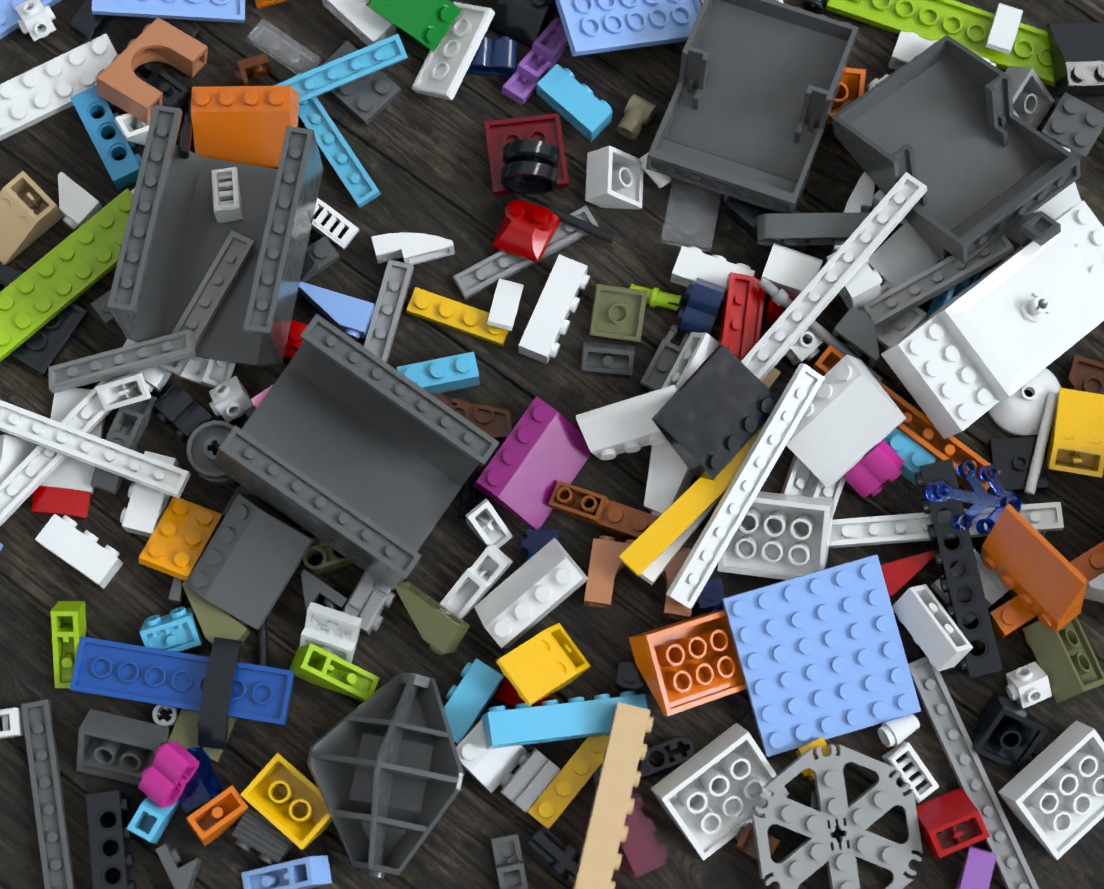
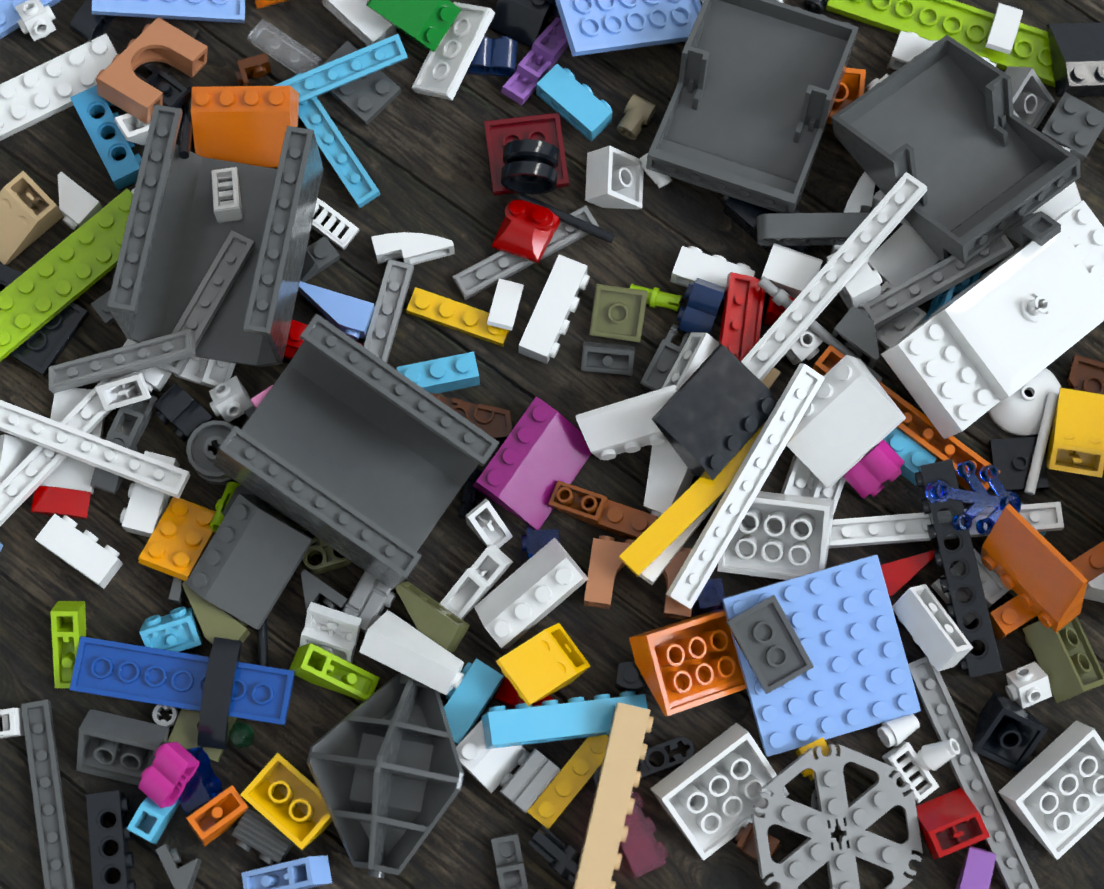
clear tile [661,178,722,252] -> none
none -> lime pin [210,482,240,532]
none -> clear green plate [229,721,254,748]
none -> white slope [359,610,464,695]
none -> dark grey plate [725,595,814,694]
none -> white cone [917,738,960,771]

